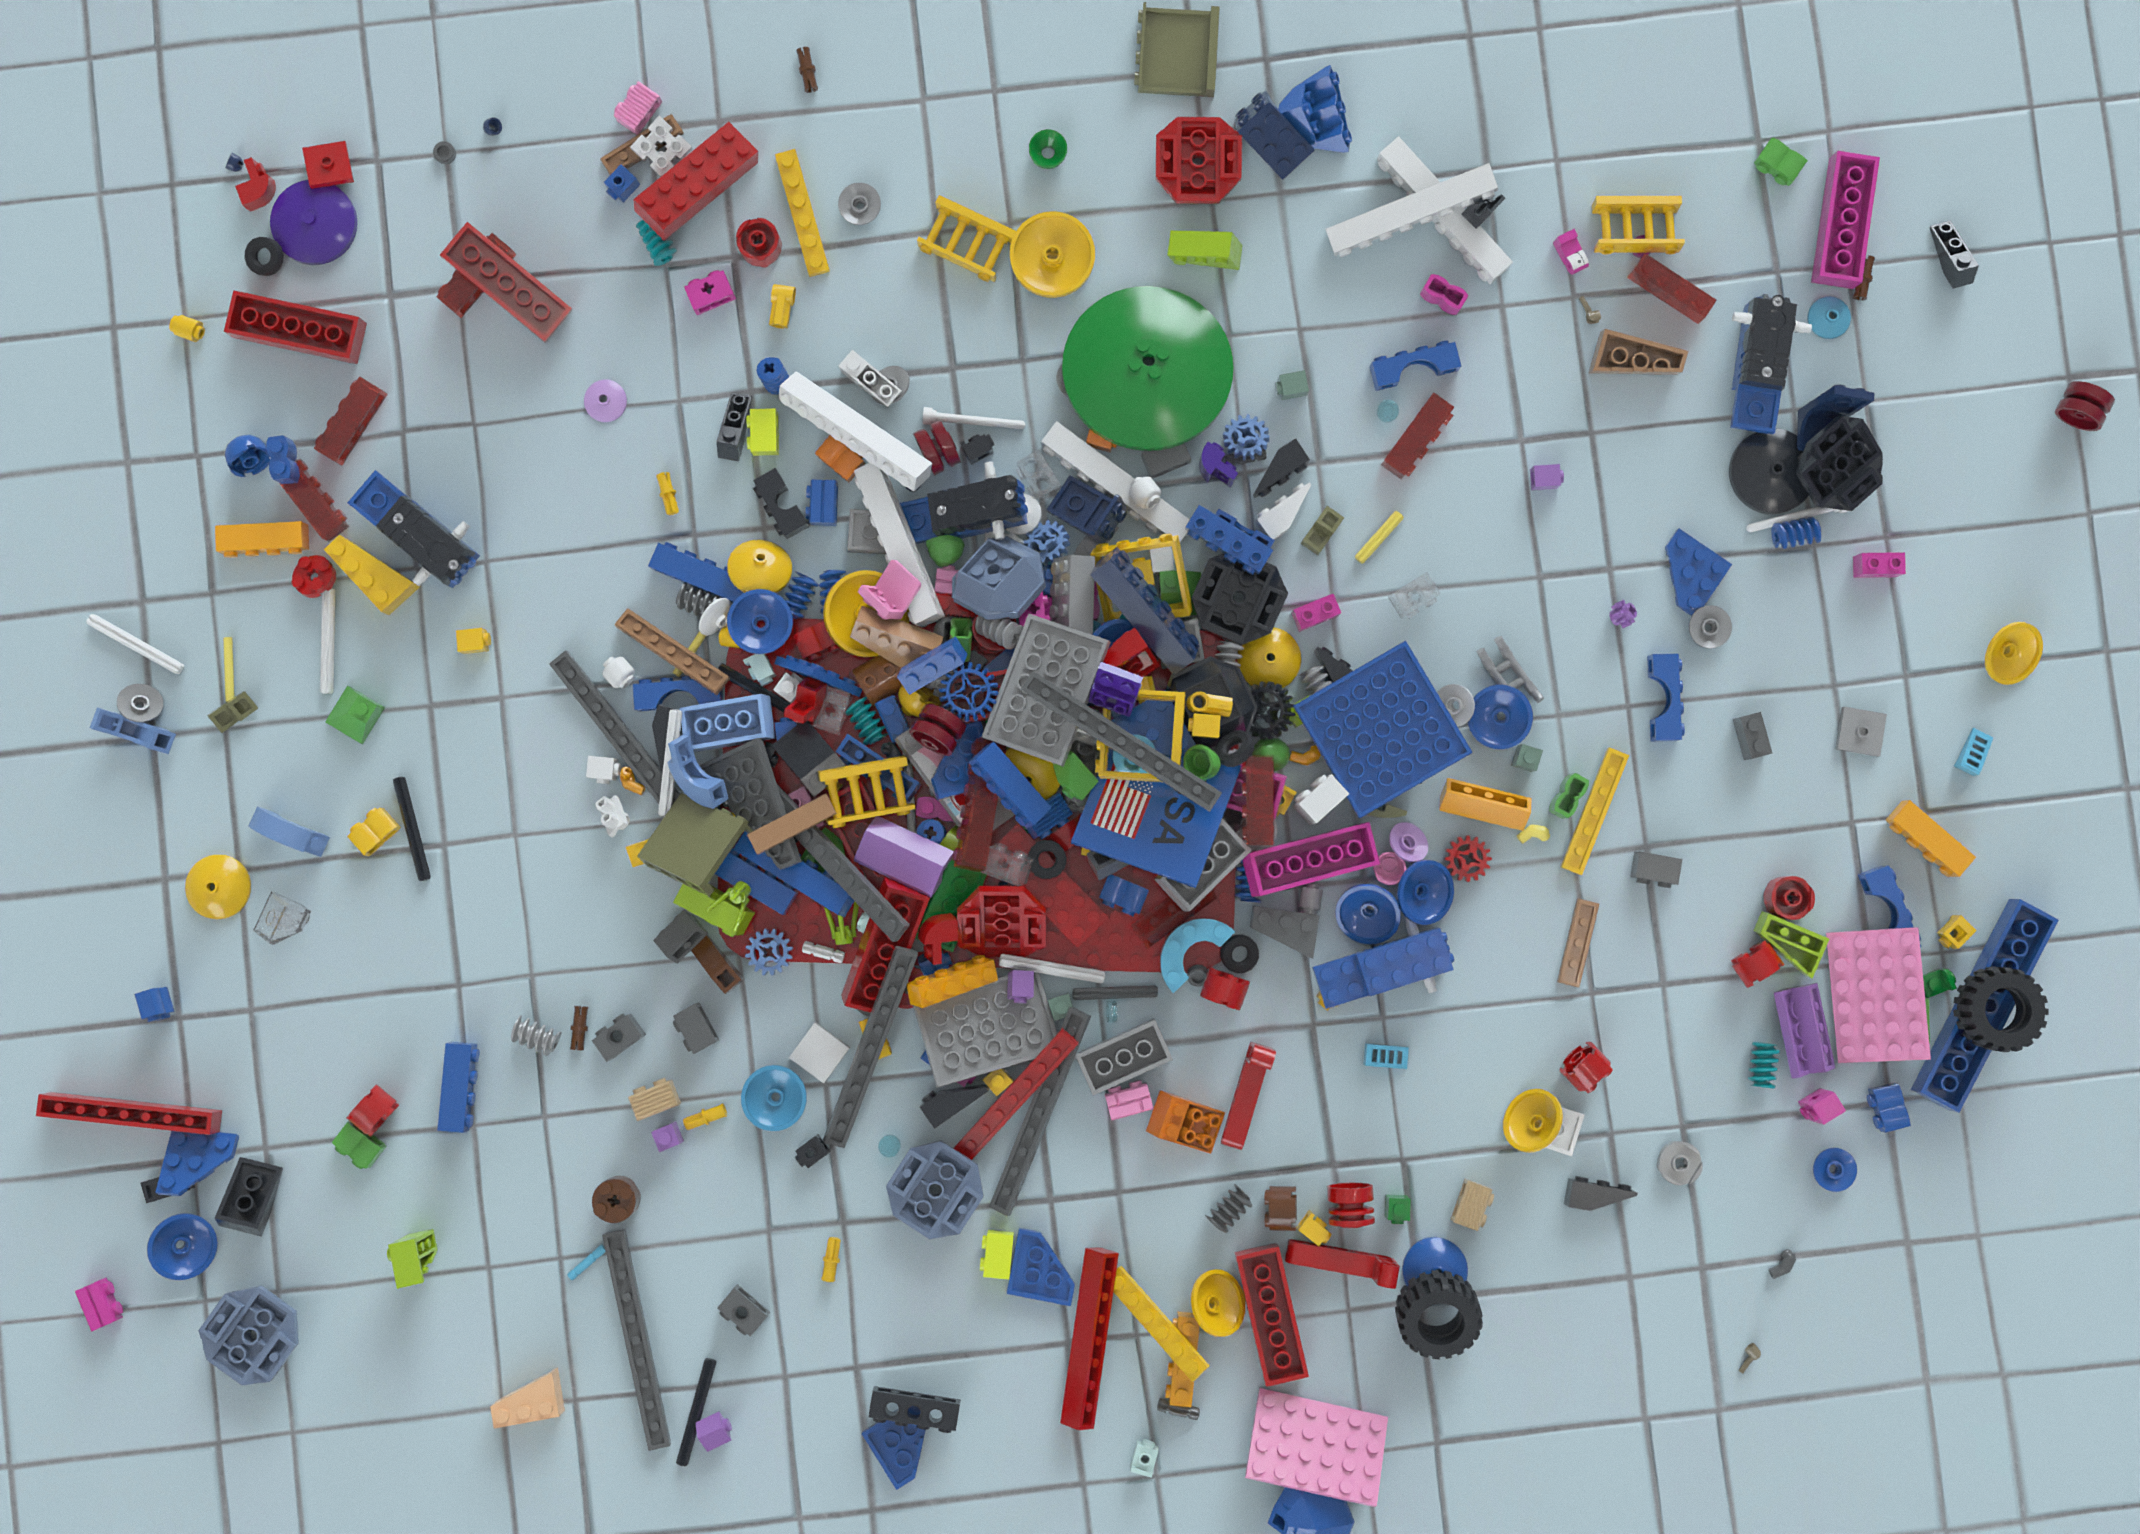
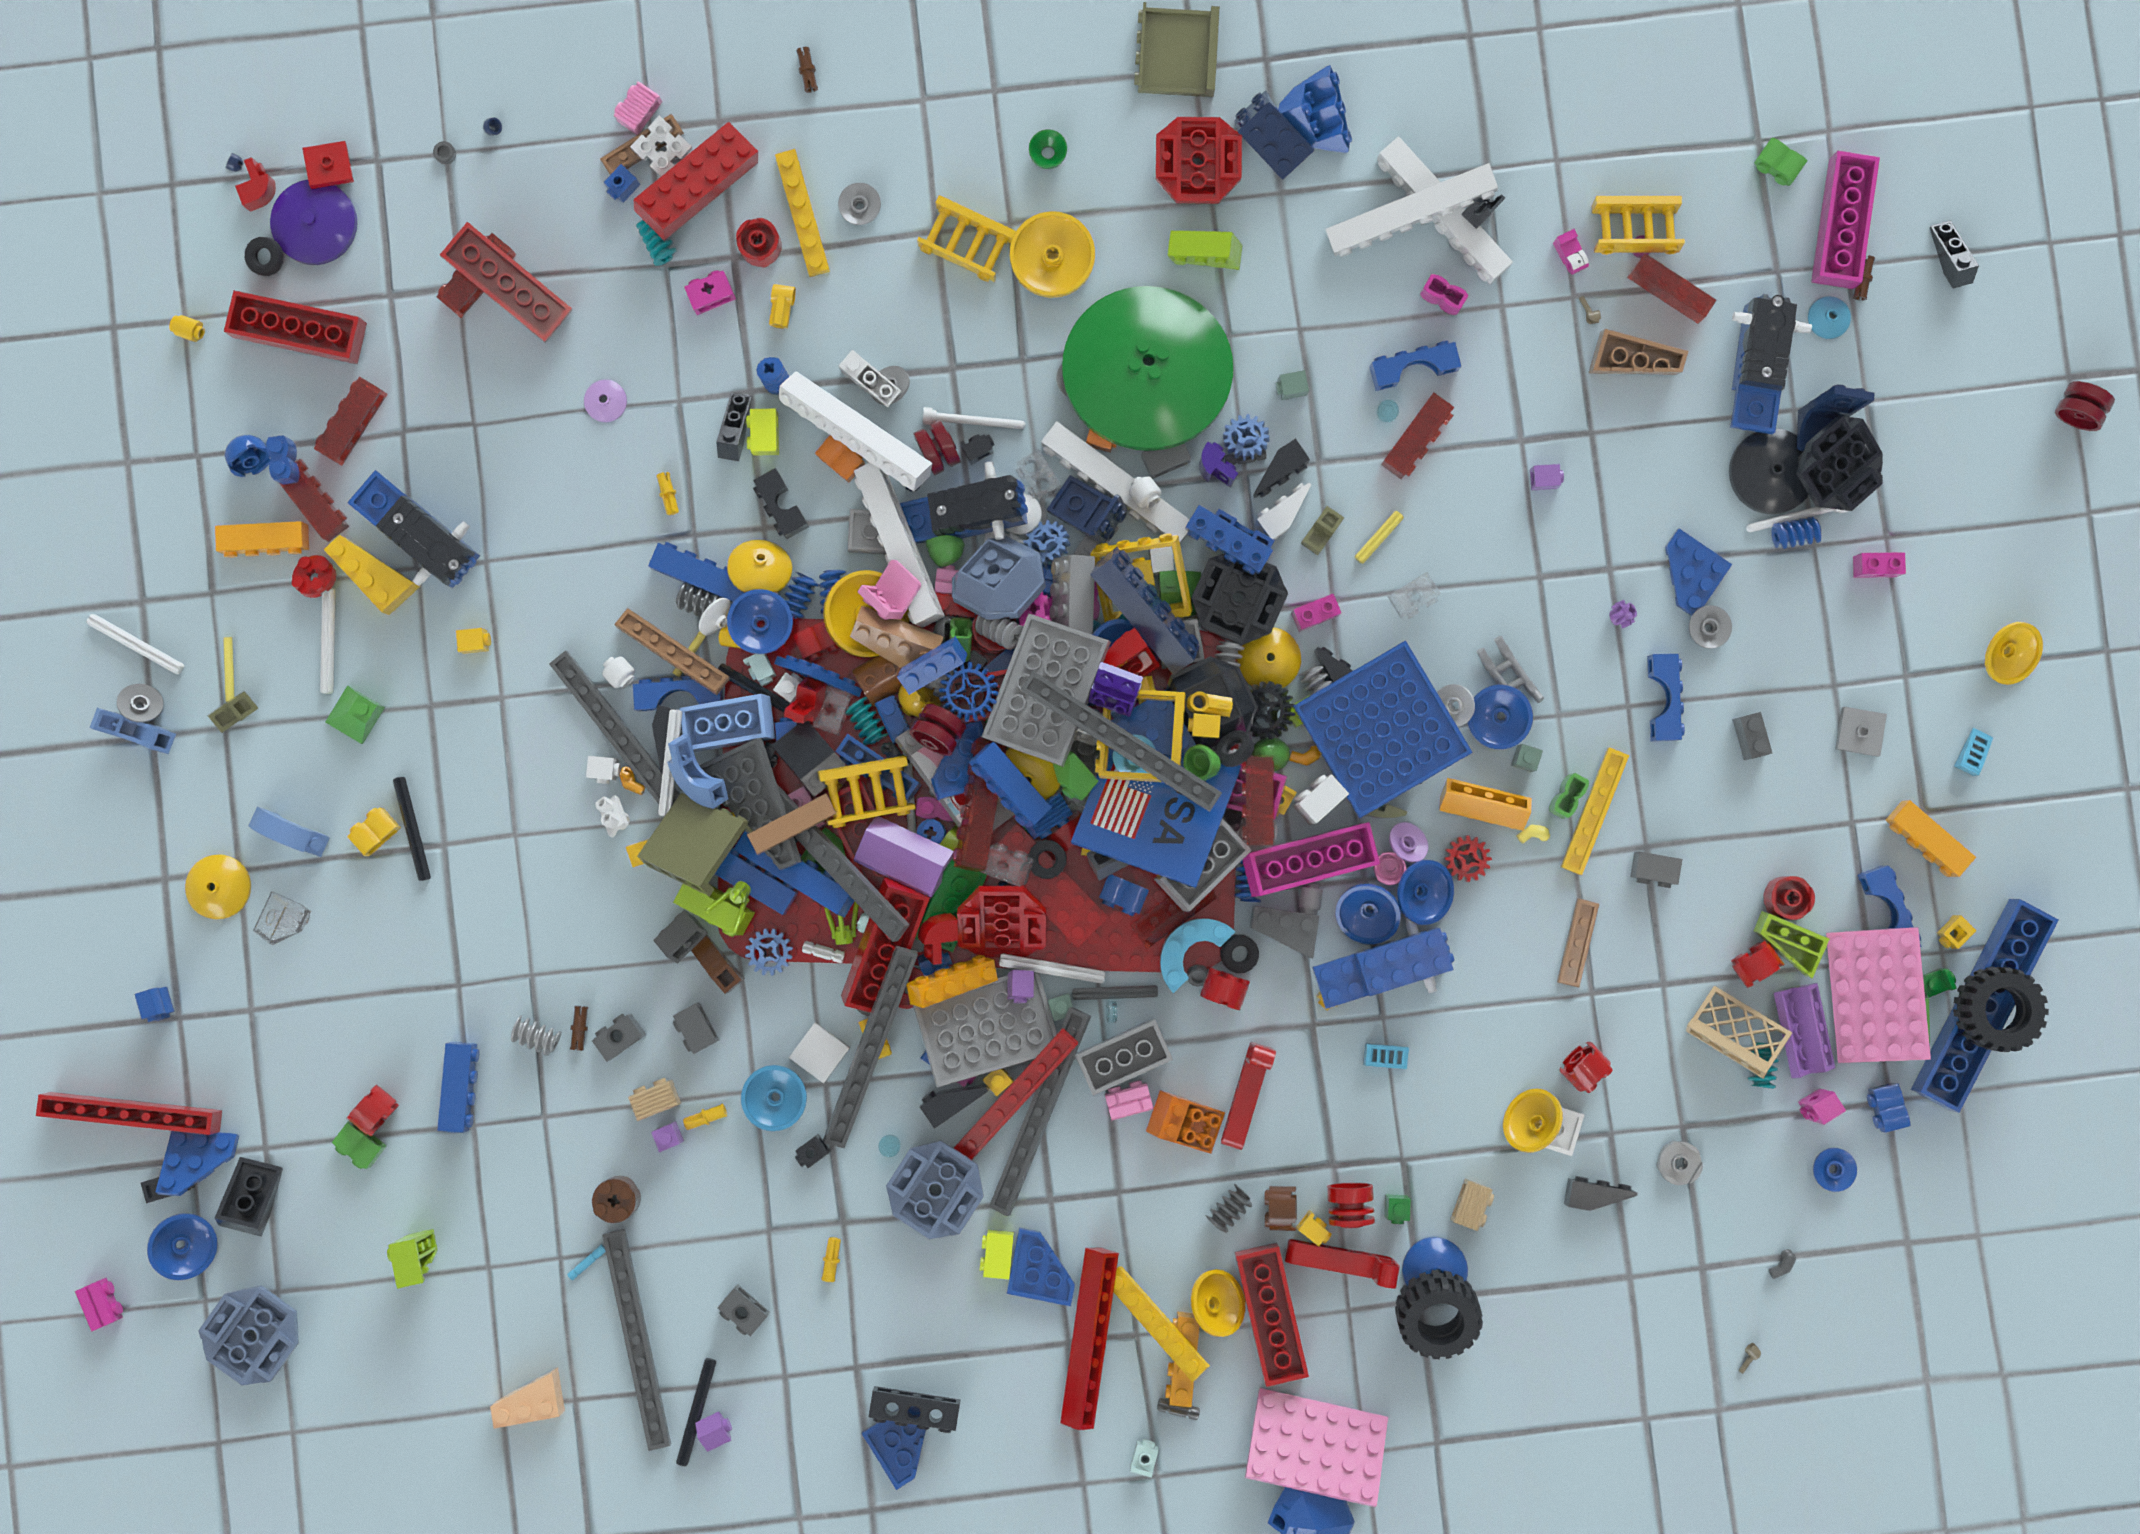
blue brick [806,479,838,526] -> none
none -> tan fence [1686,986,1792,1078]

